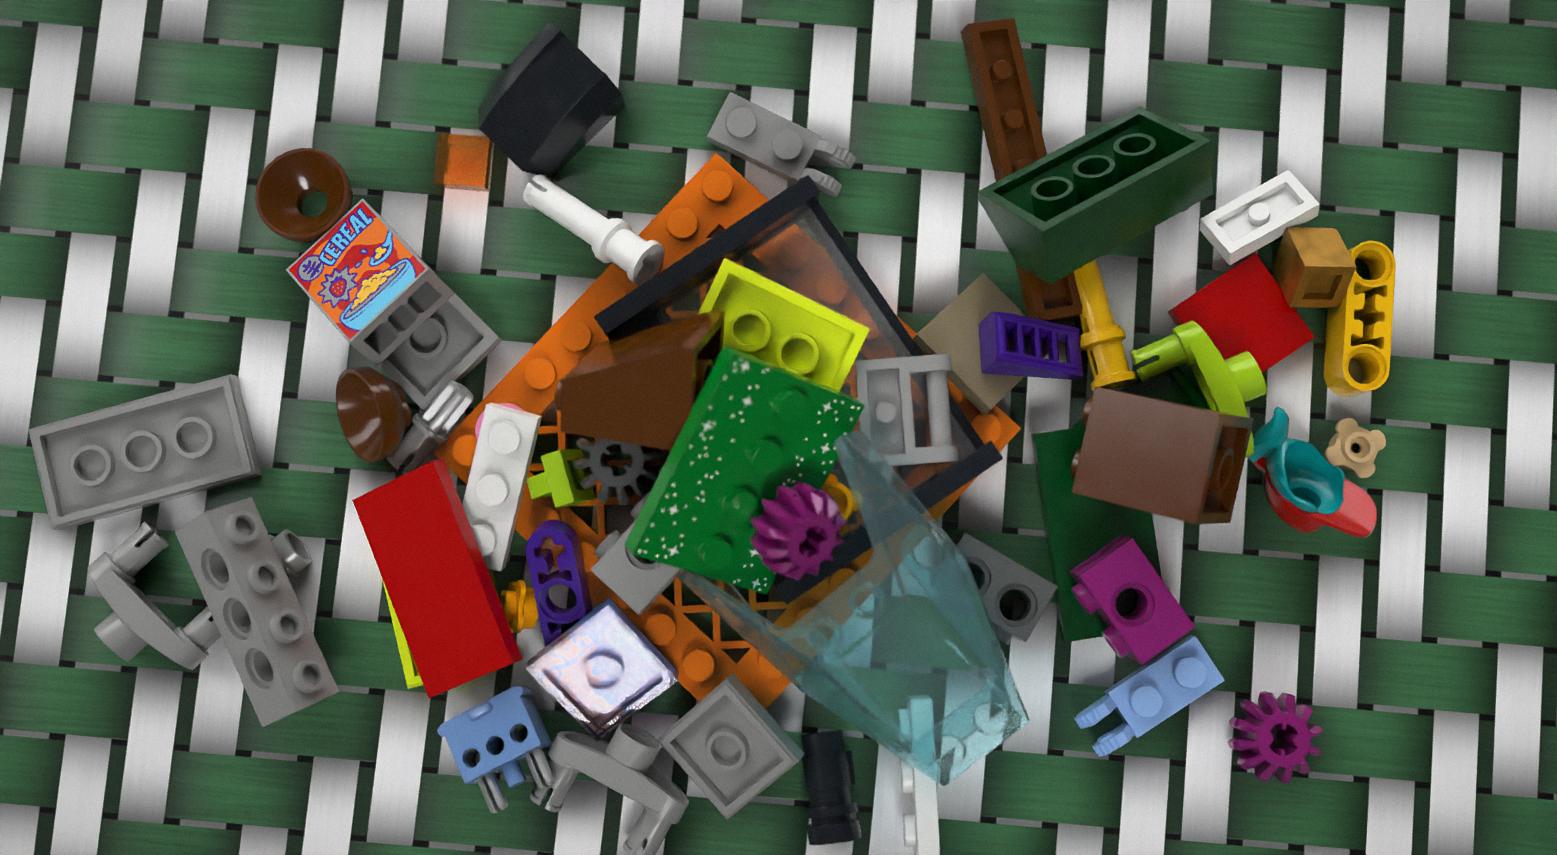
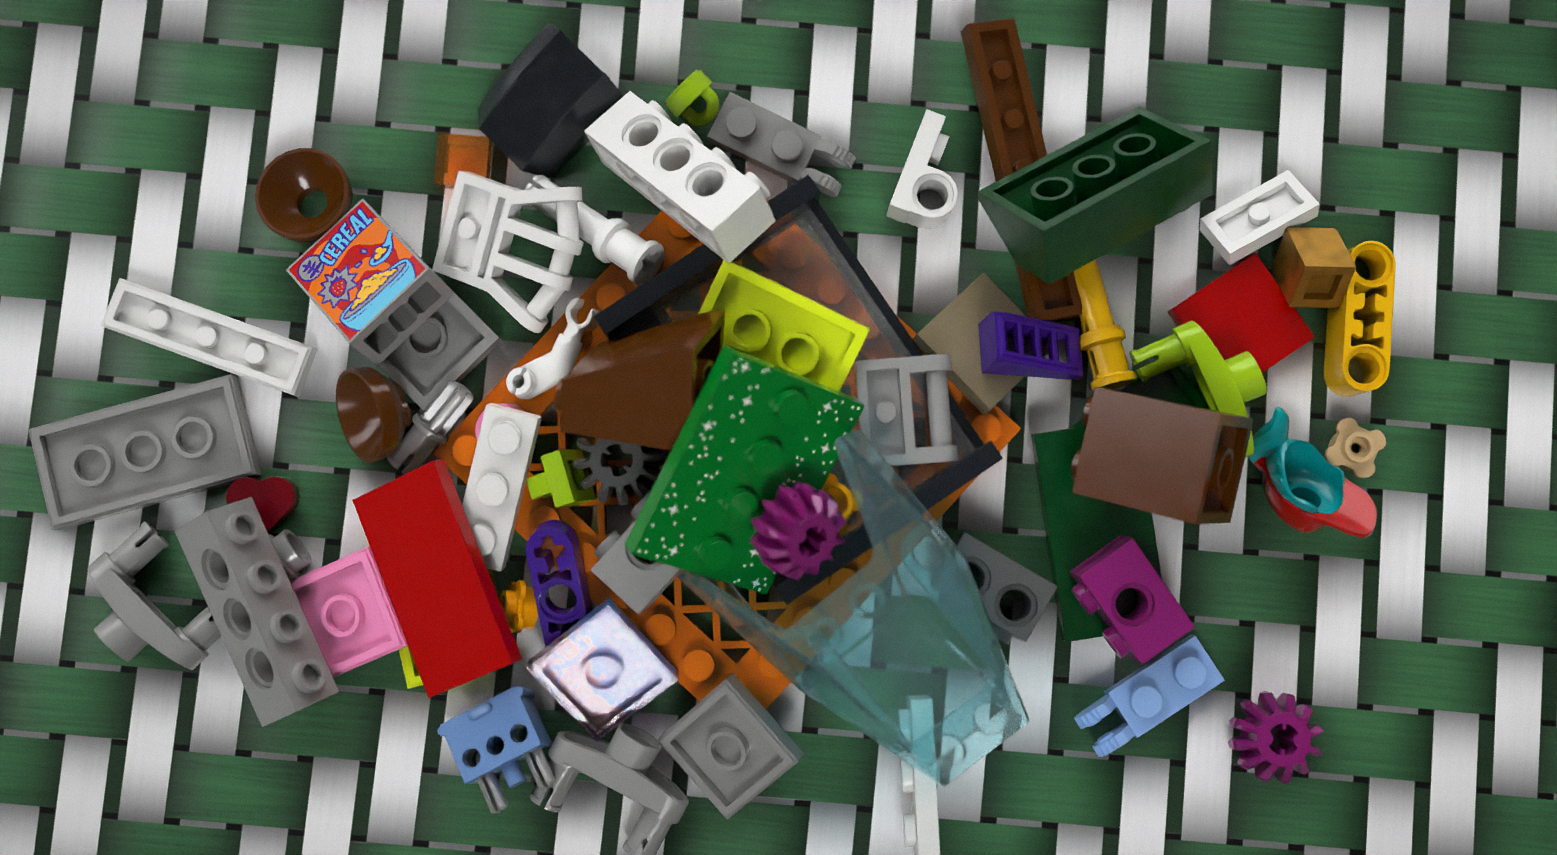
black axle [801,730,862,845] -> none
none -> white tile [100,278,318,397]
none -> dark red tile [225,476,300,534]
none -> bright pink plate [290,546,408,678]
none -> white plate [432,171,584,333]
none -> white arm [506,297,599,400]
none -> white brick [584,91,776,264]
none -> lime tile [665,70,719,126]
none -> white plate [886,109,958,229]

